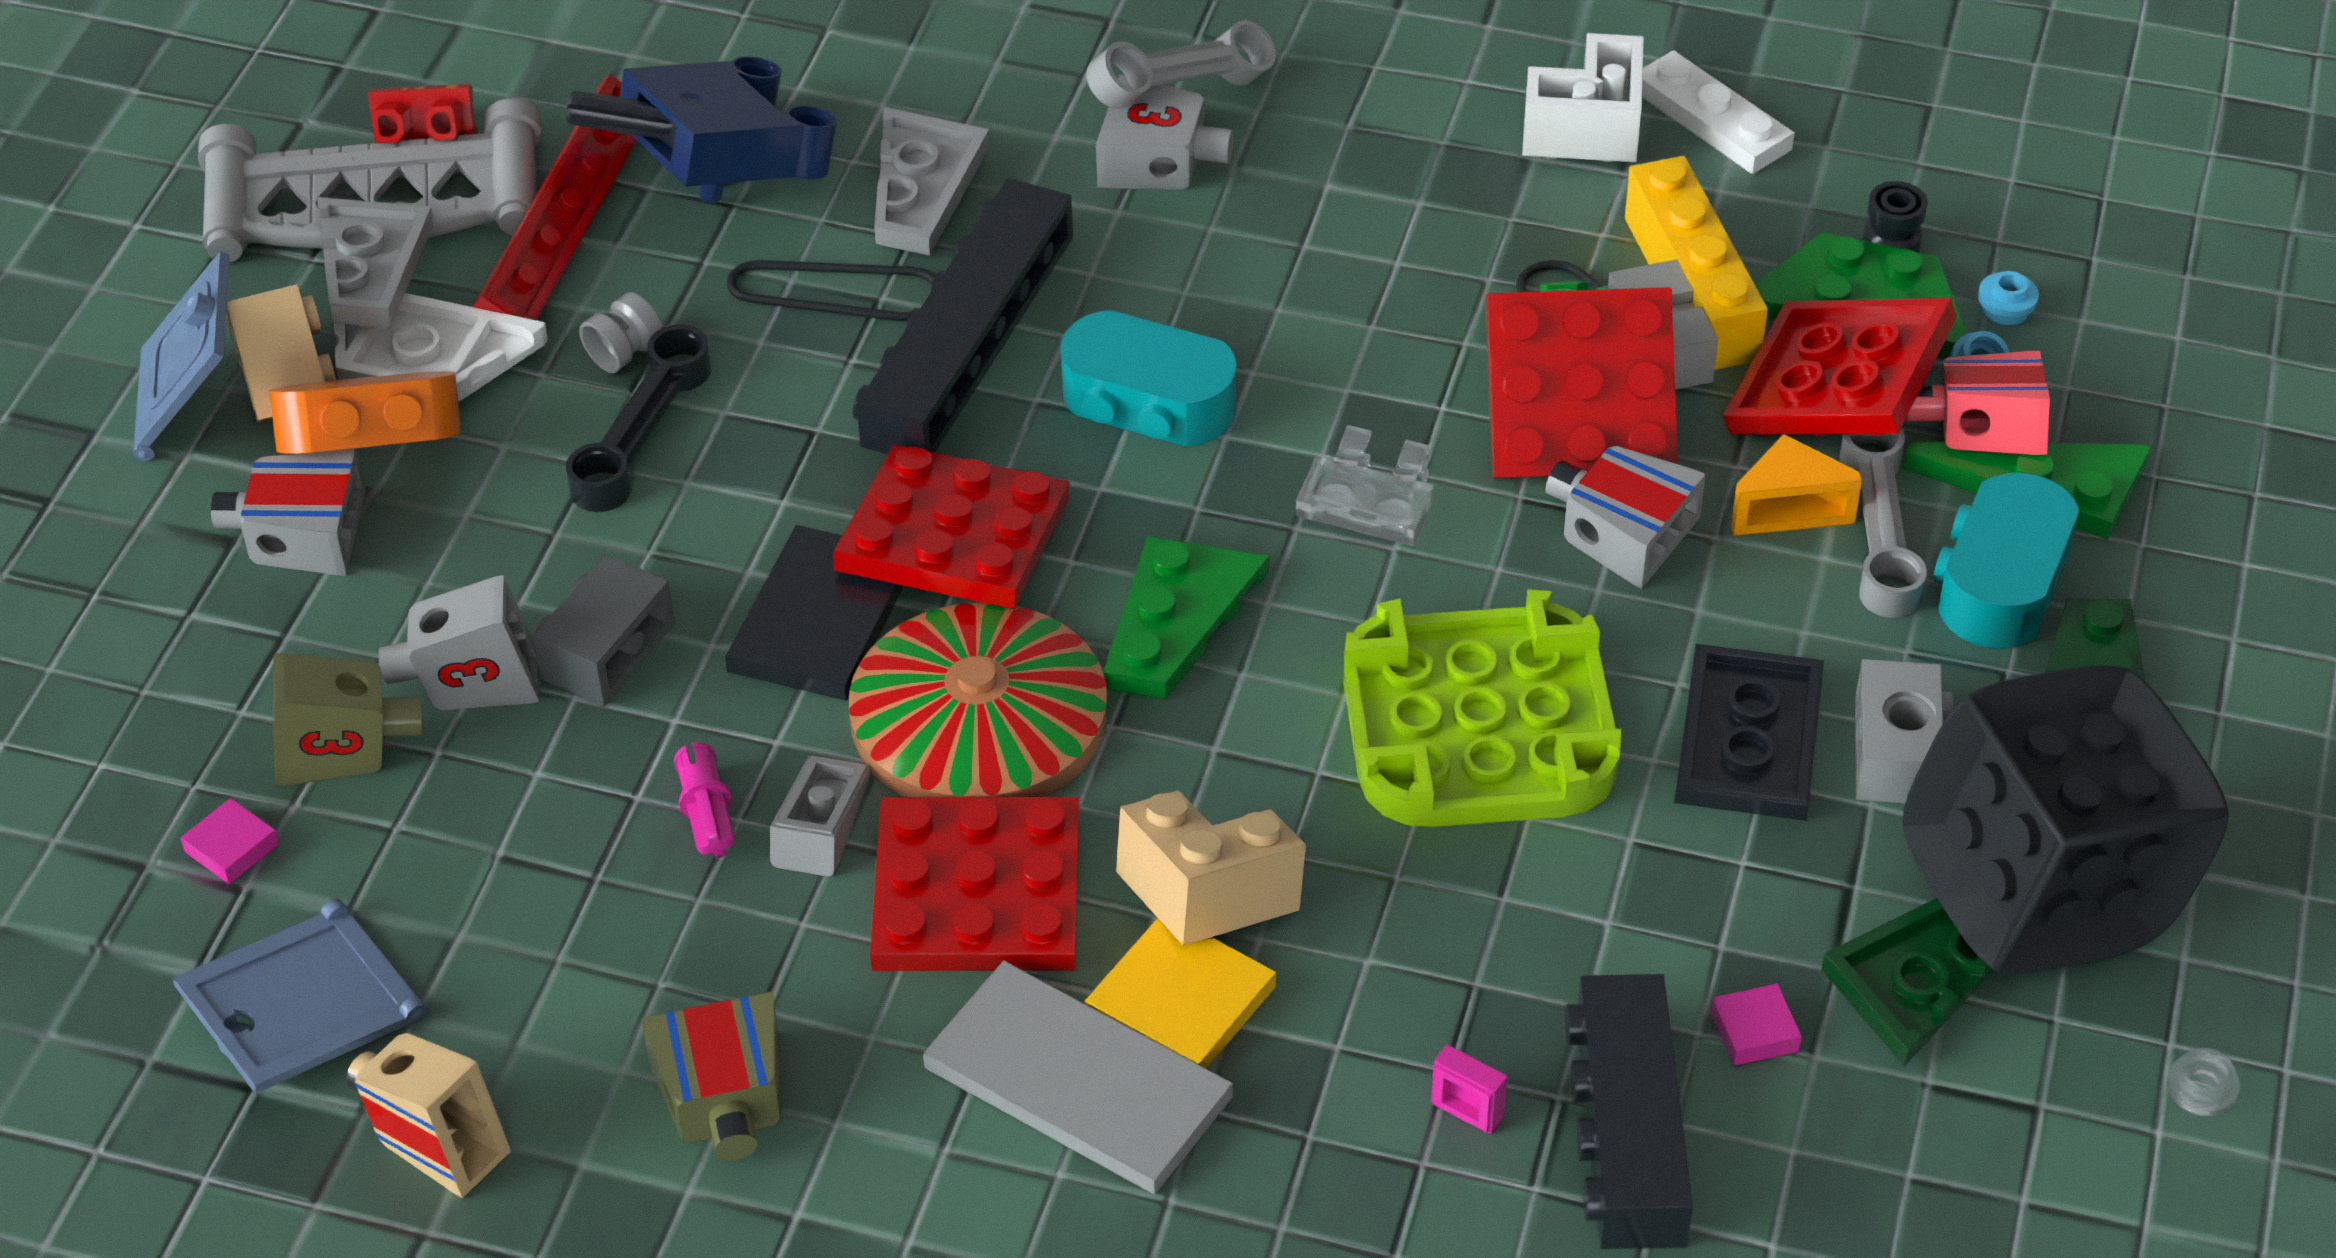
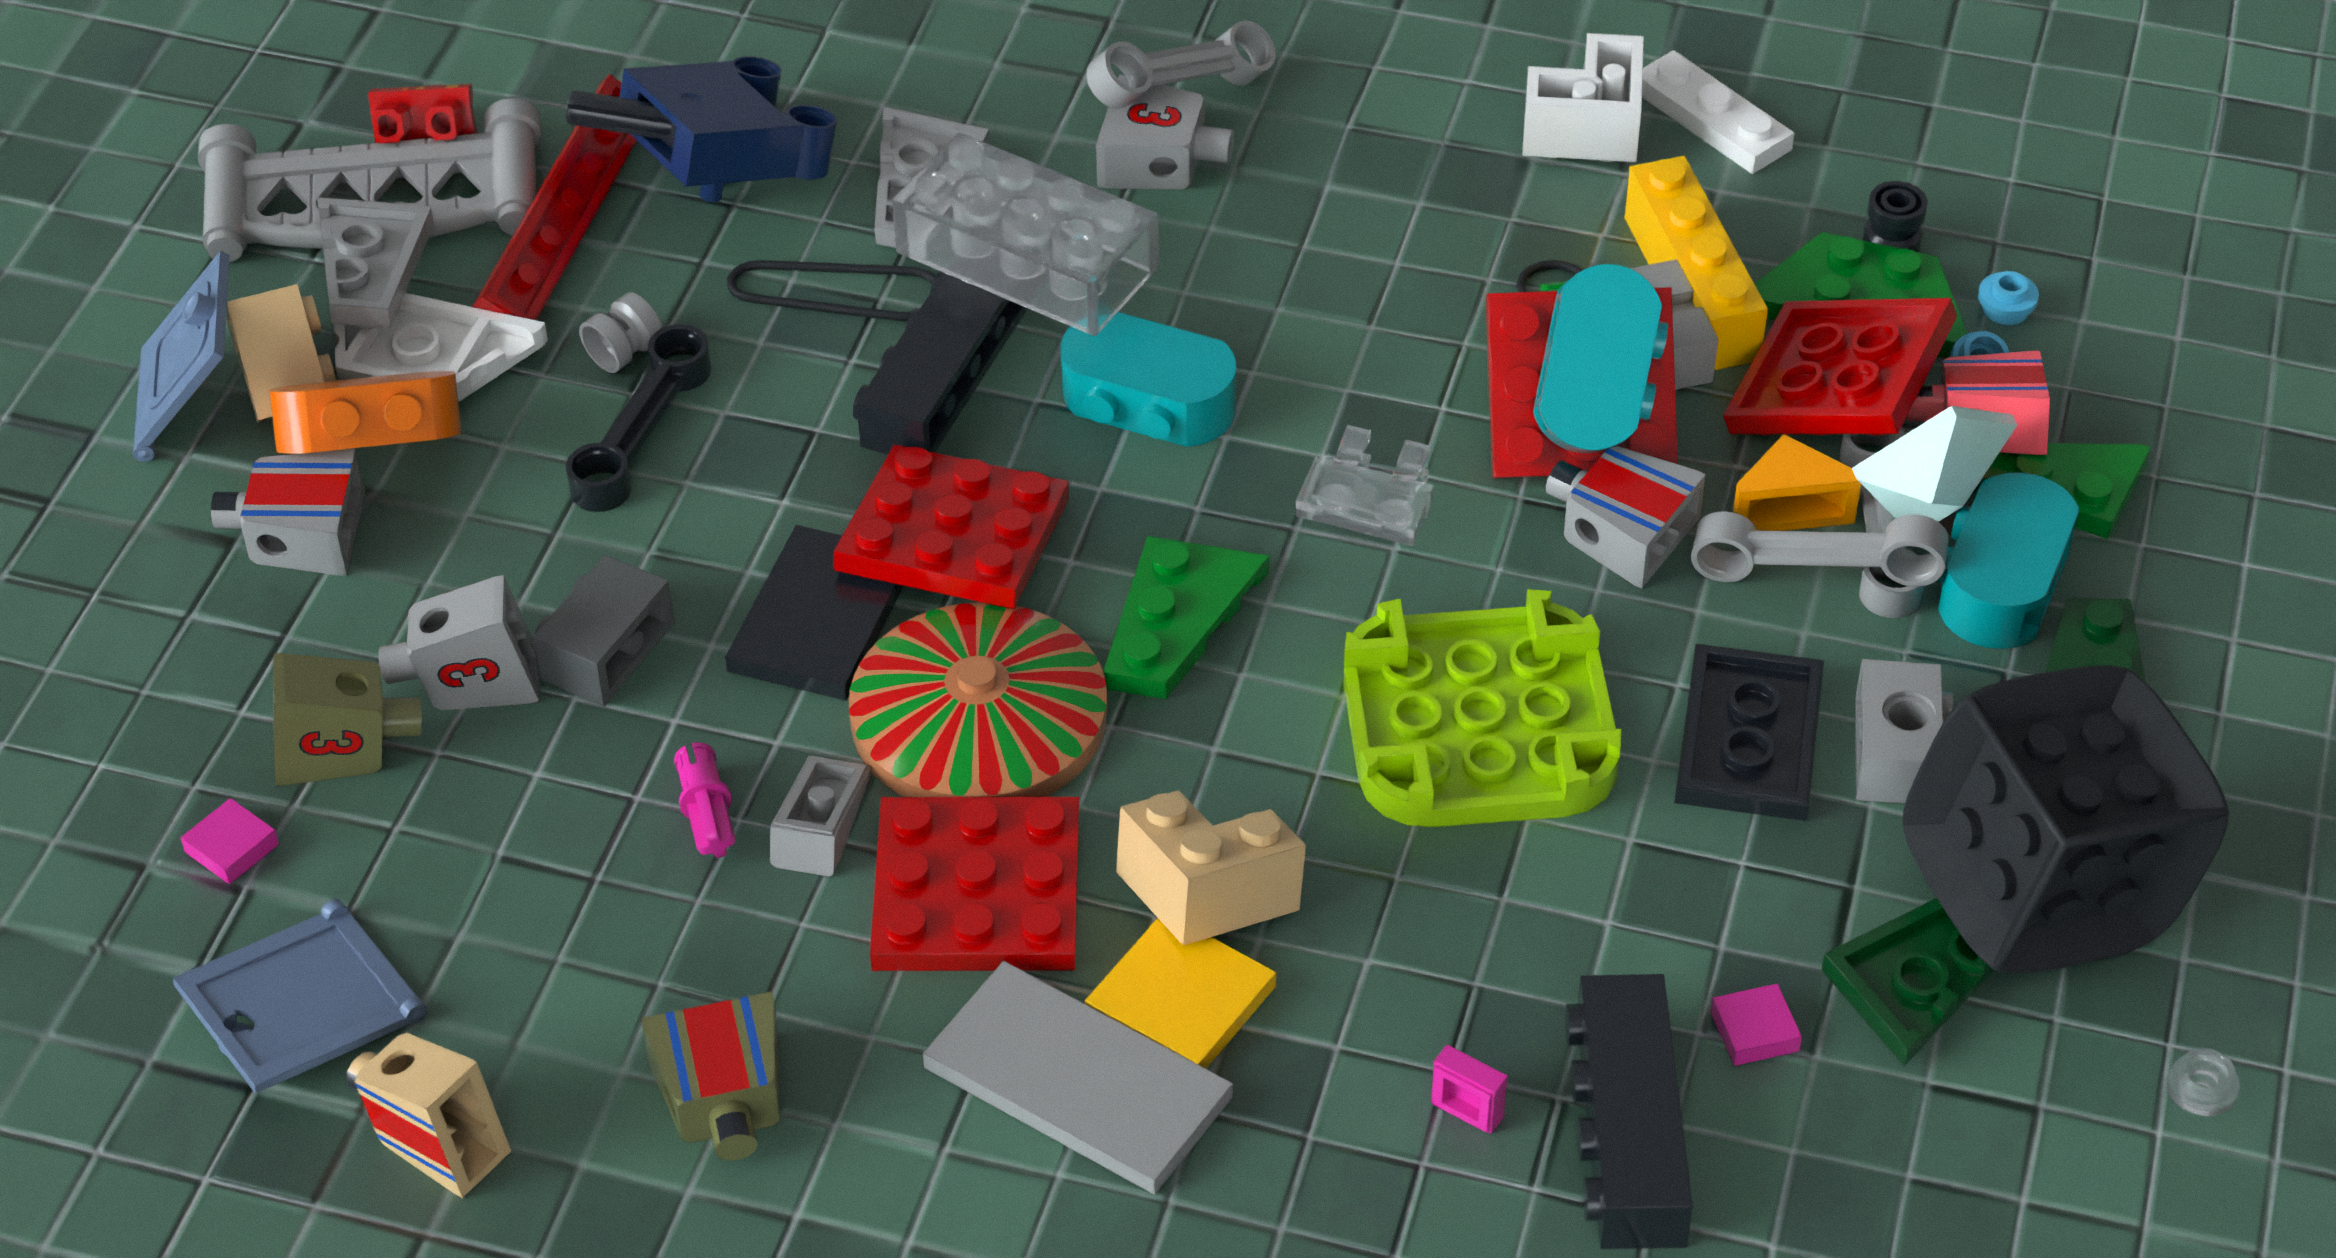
none -> clear brick [892,132,1159,337]
none -> teal brick [1533,264,1668,453]
none -> light grey piece [1691,511,1949,587]
none -> light aqua slope [1852,406,2017,522]

